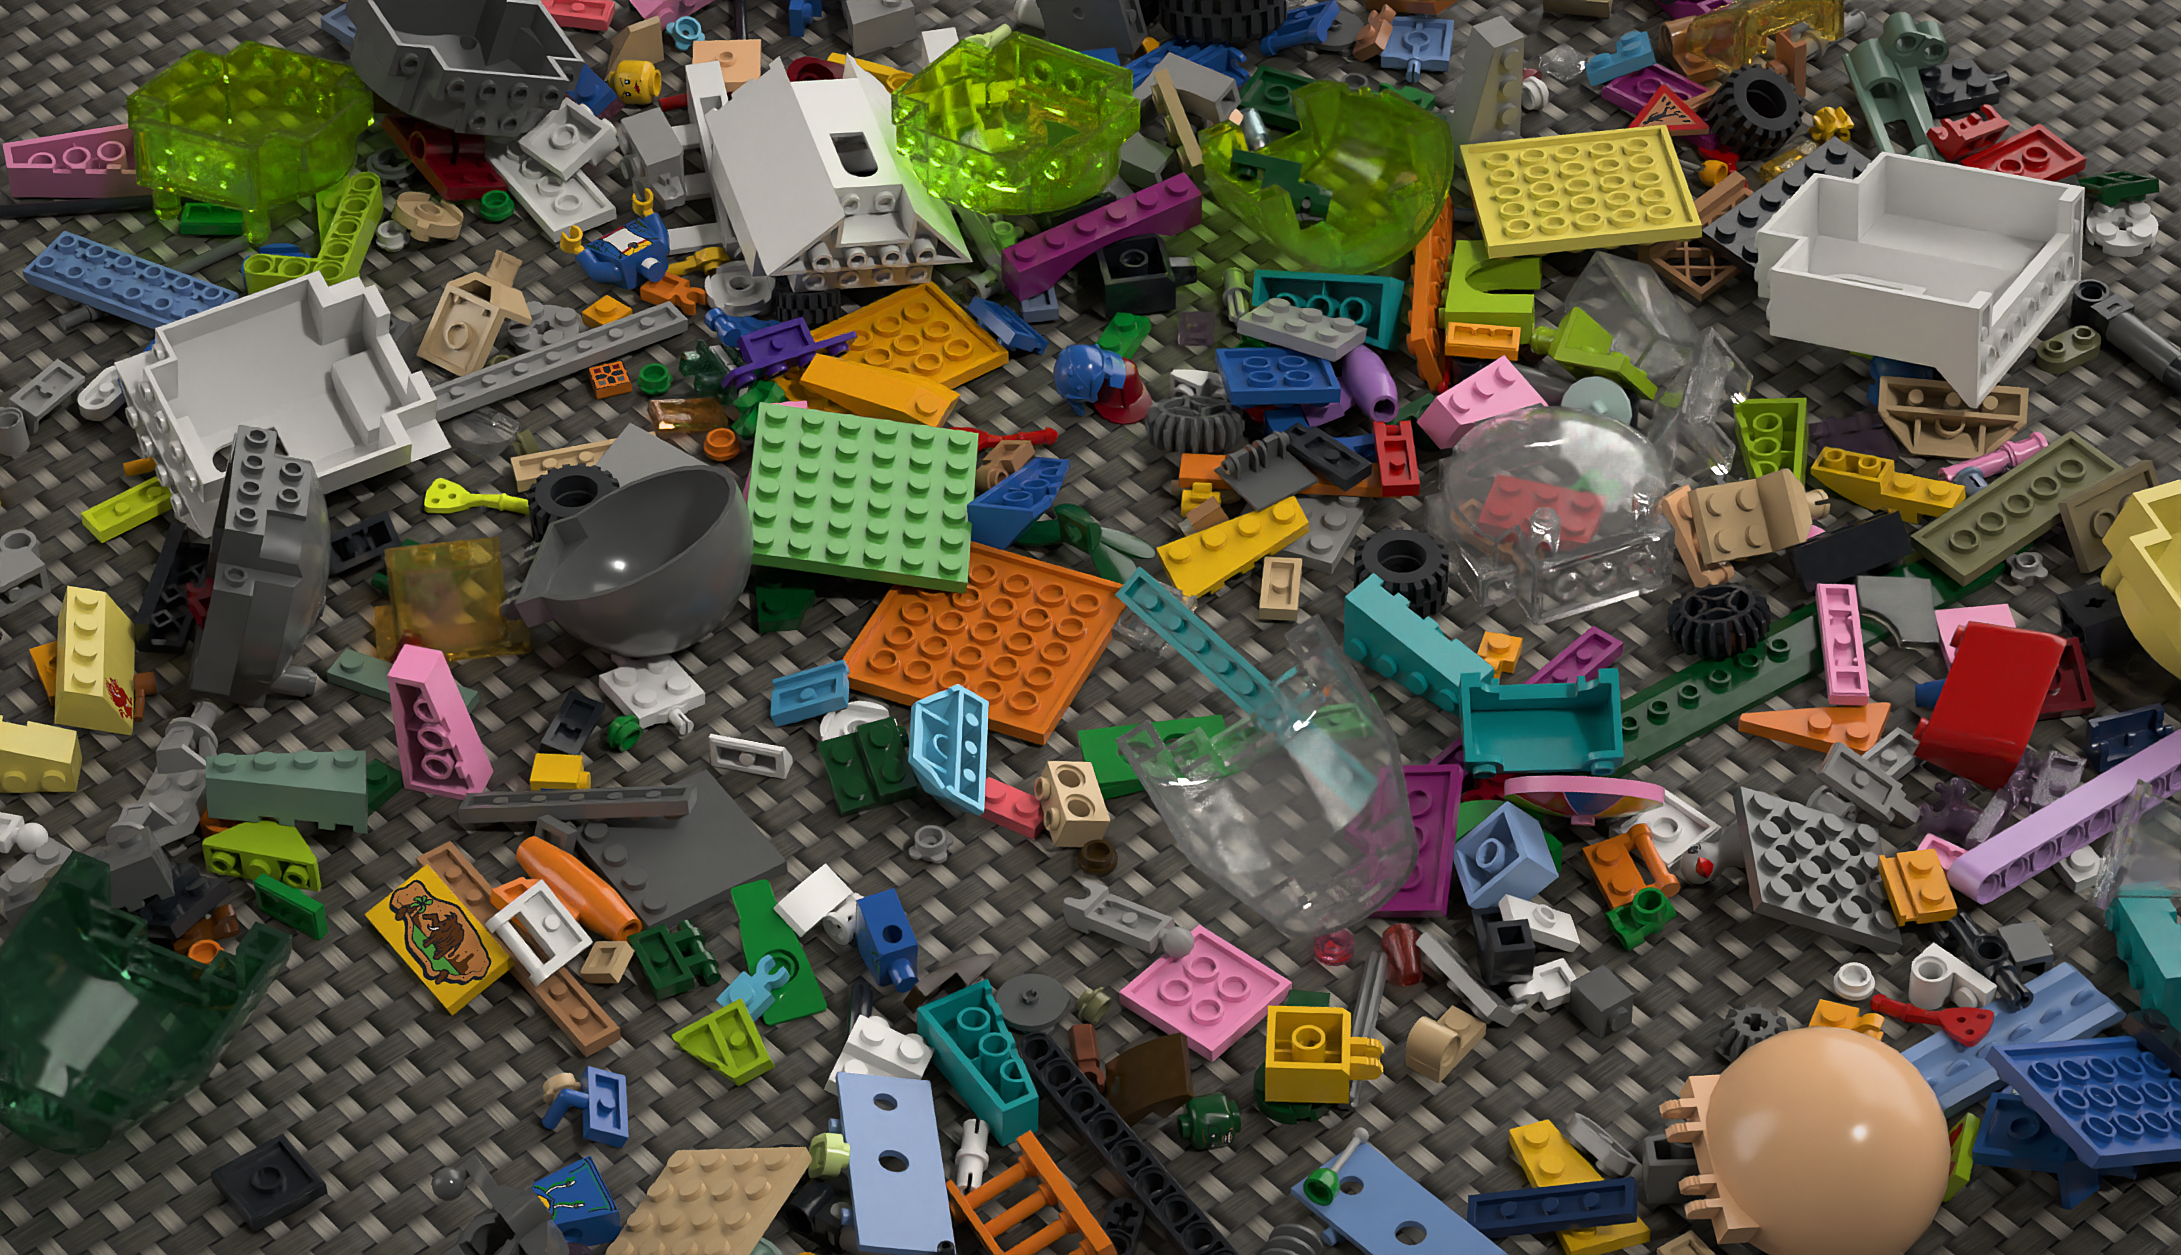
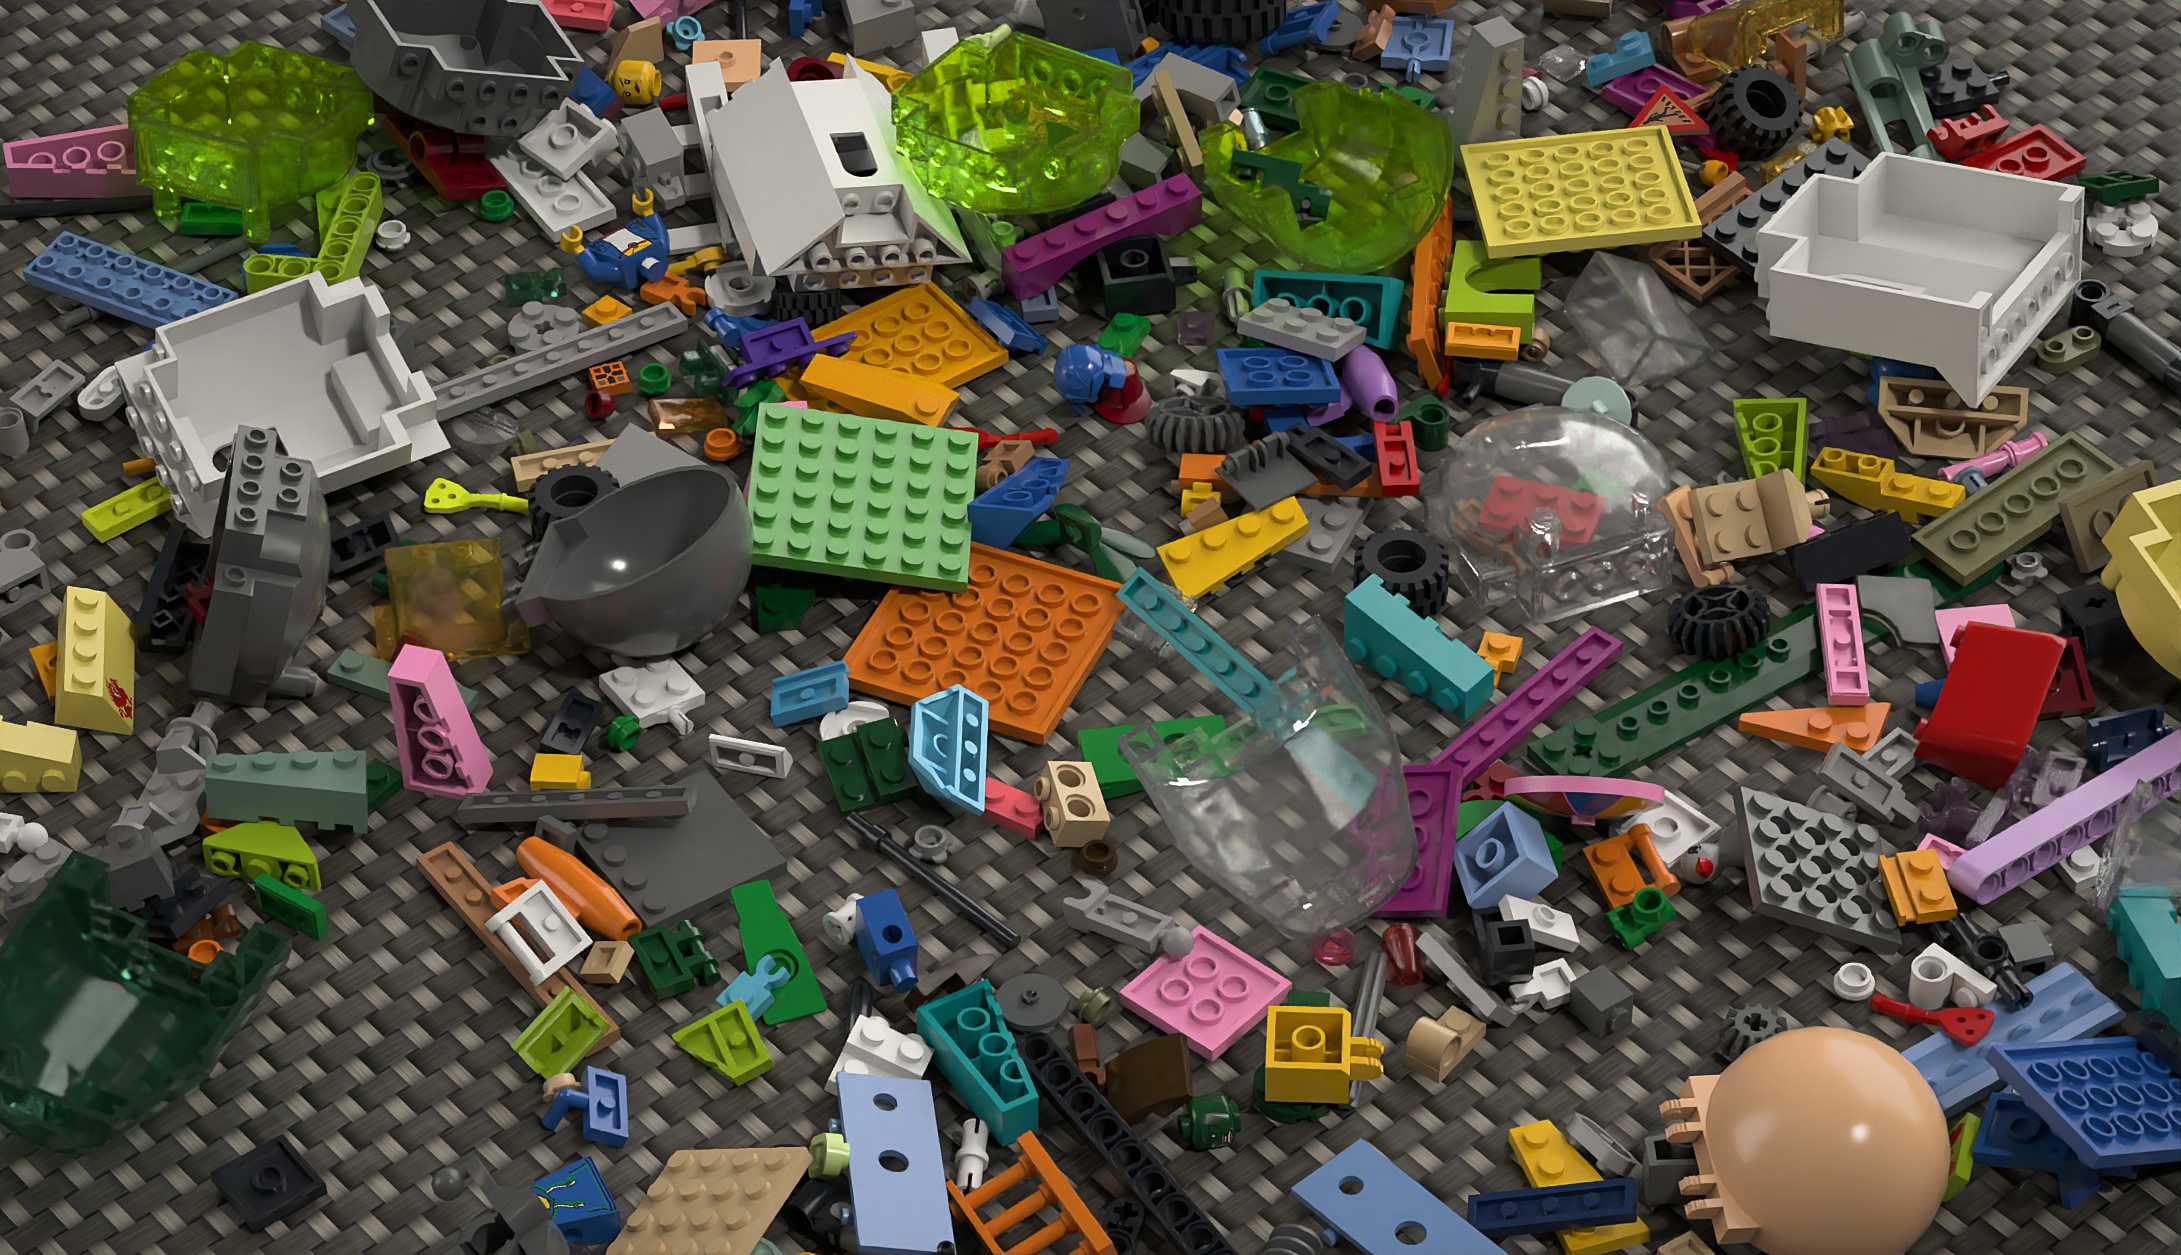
dark orange hand [133,671,157,722] -> none
tile [364,864,515,1016] -> none
tan plate [391,192,463,241] -> none
tan plate [416,250,532,377] -> none
white slope [773,863,853,937] -> none
tan plate [1259,557,1302,621] -> none
green hinge [1303,1127,1369,1206] -> none
bright pink wedge [1417,355,1552,449] -> none
teal windscreen [1458,668,1624,779] -> none
lime plate [1531,307,1658,401] -> none
clear windscreen [1642,326,1753,490] -> none
light orange plate [1808,999,1884,1041] -> none
none -> clear green plate [505,267,567,308]
none -> lime hinge [511,985,612,1080]
none -> dark red hinge [585,390,616,419]
none -> black bar [845,811,1021,949]

